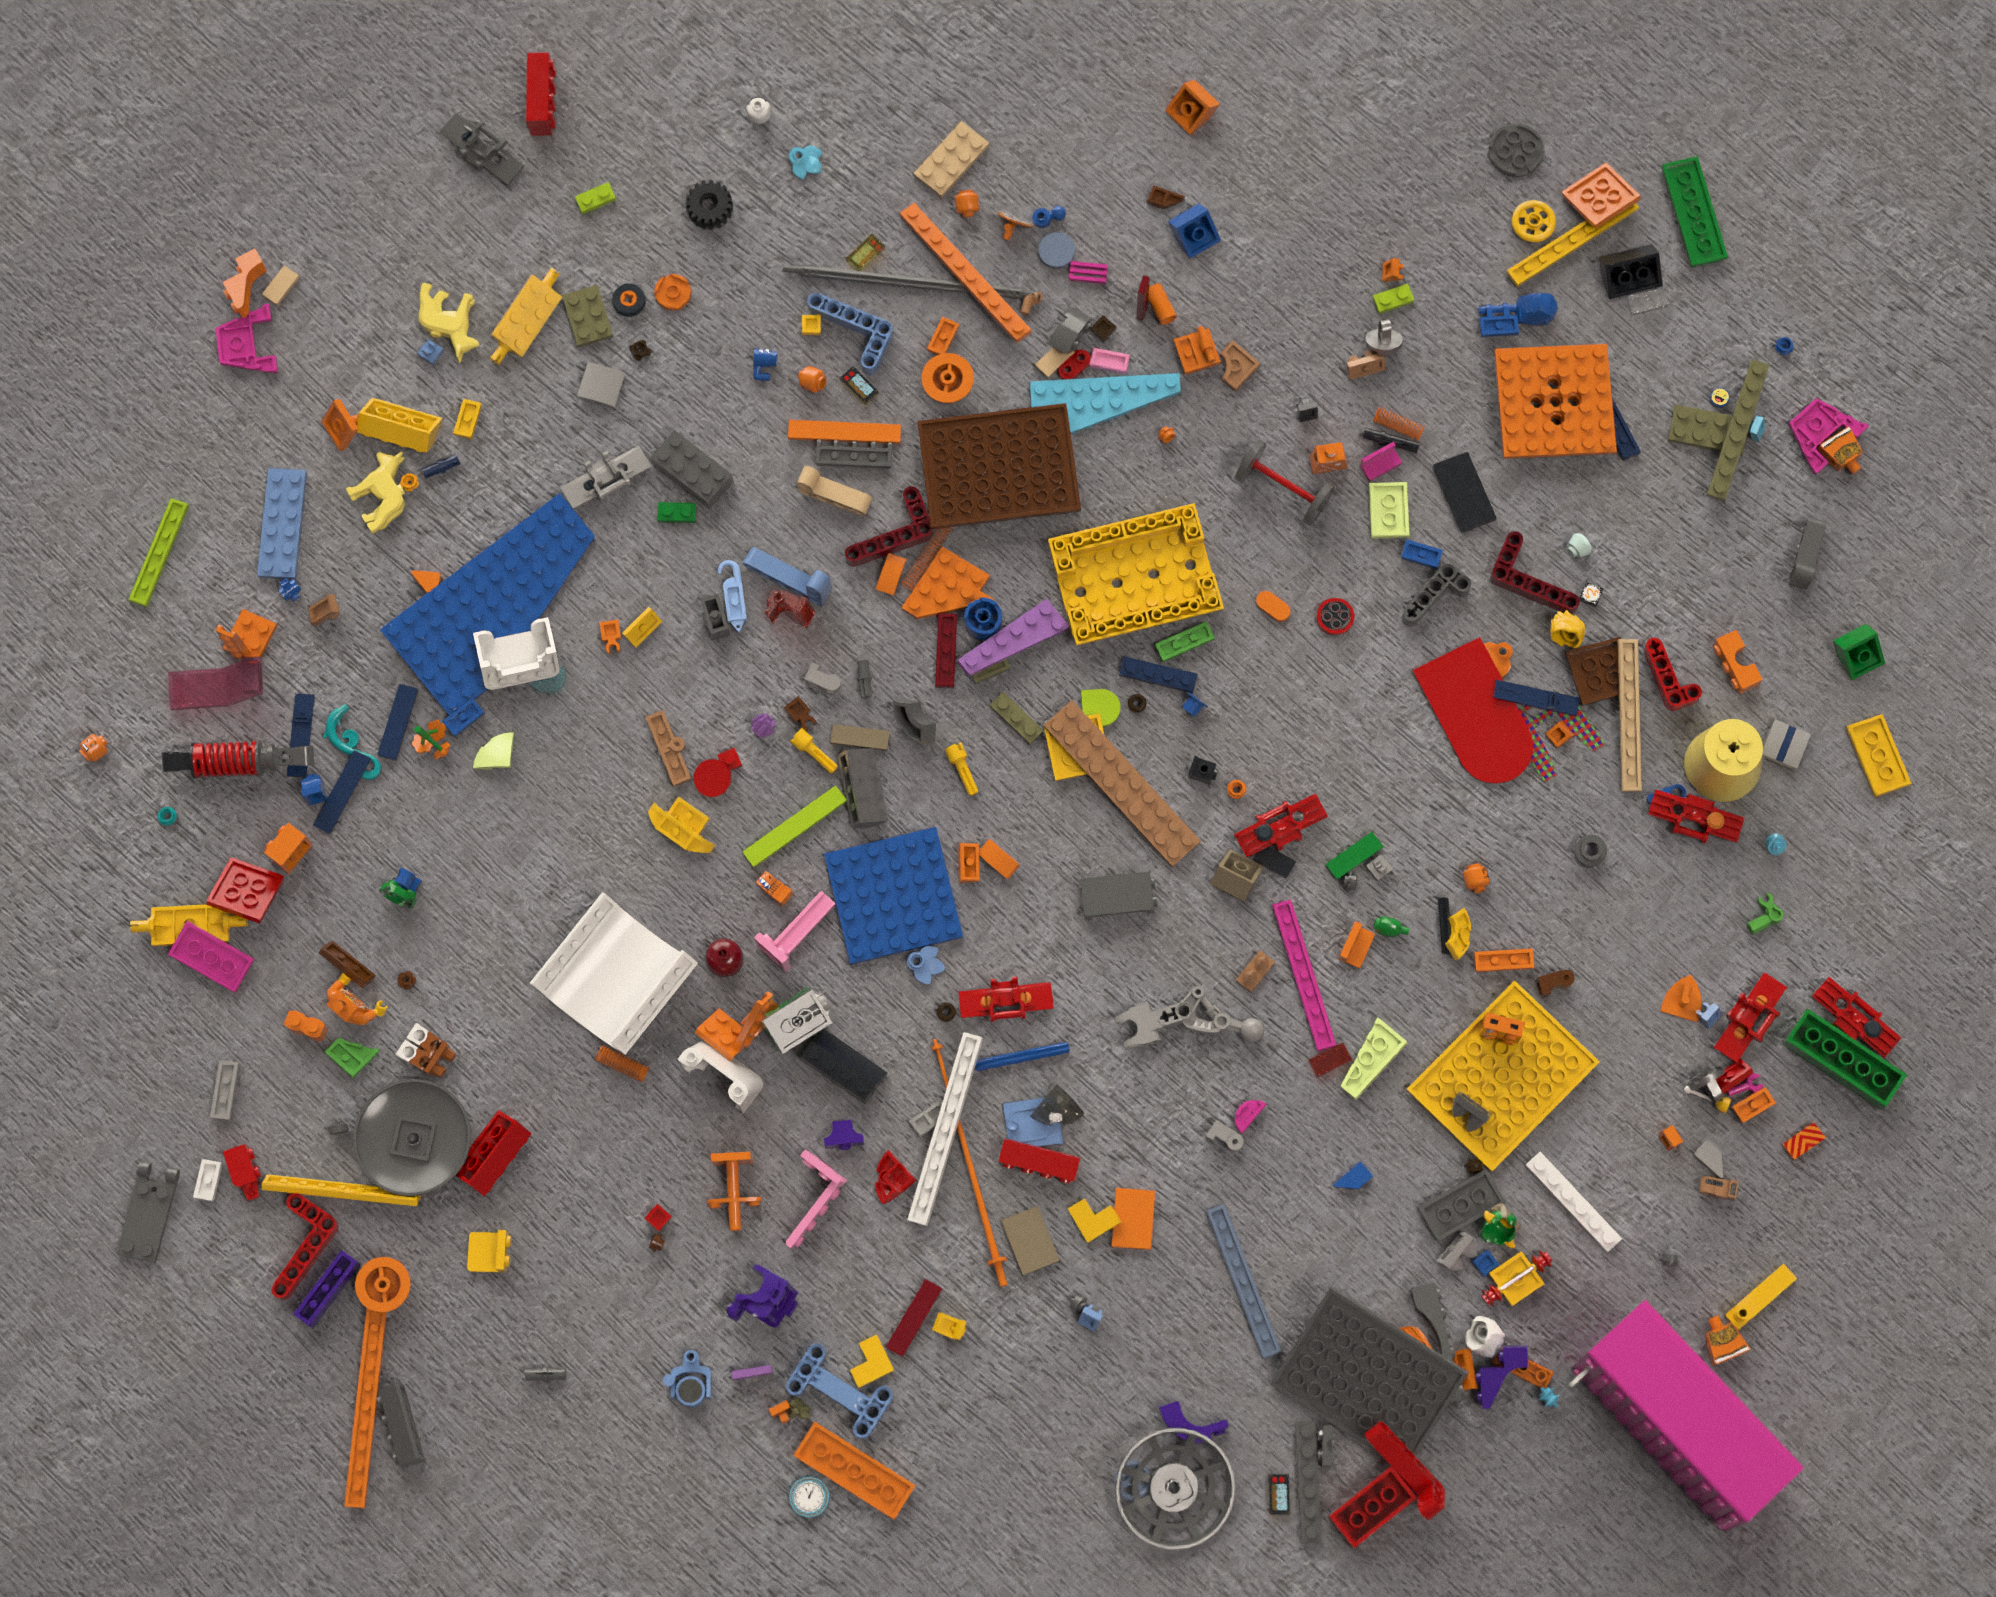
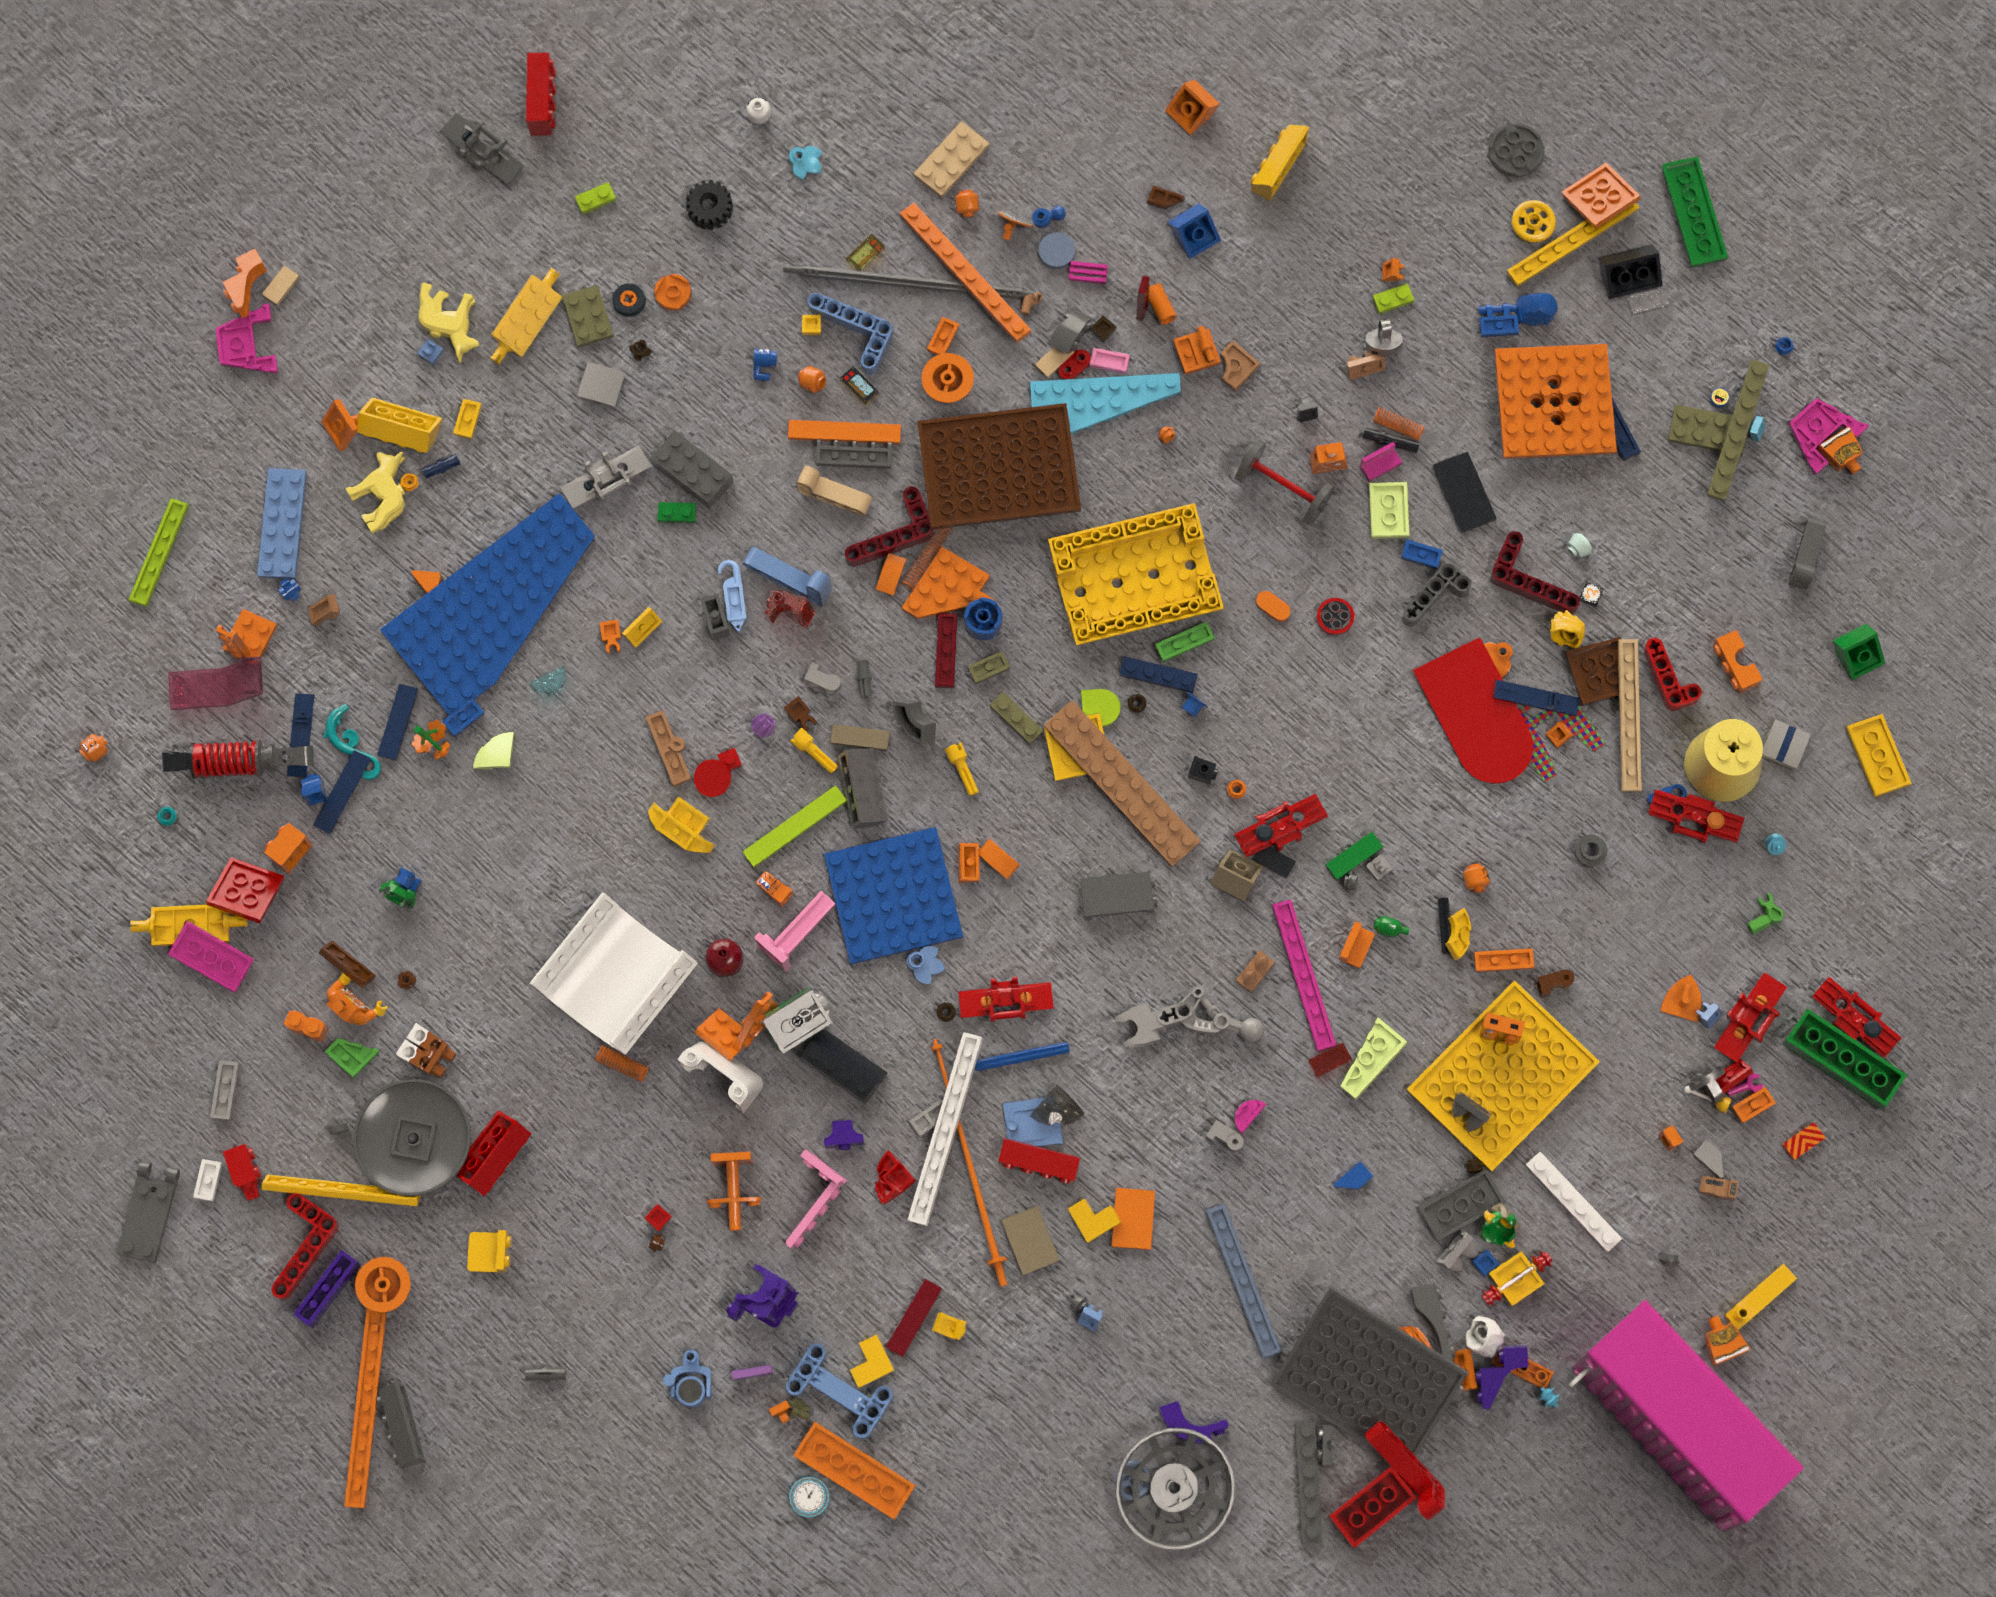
white windscreen [473,618,560,690] -> none
medium lavender wing [957,599,1070,677] -> none
tile [1269,1474,1290,1515] -> none
none -> yellow slope [1250,125,1309,201]

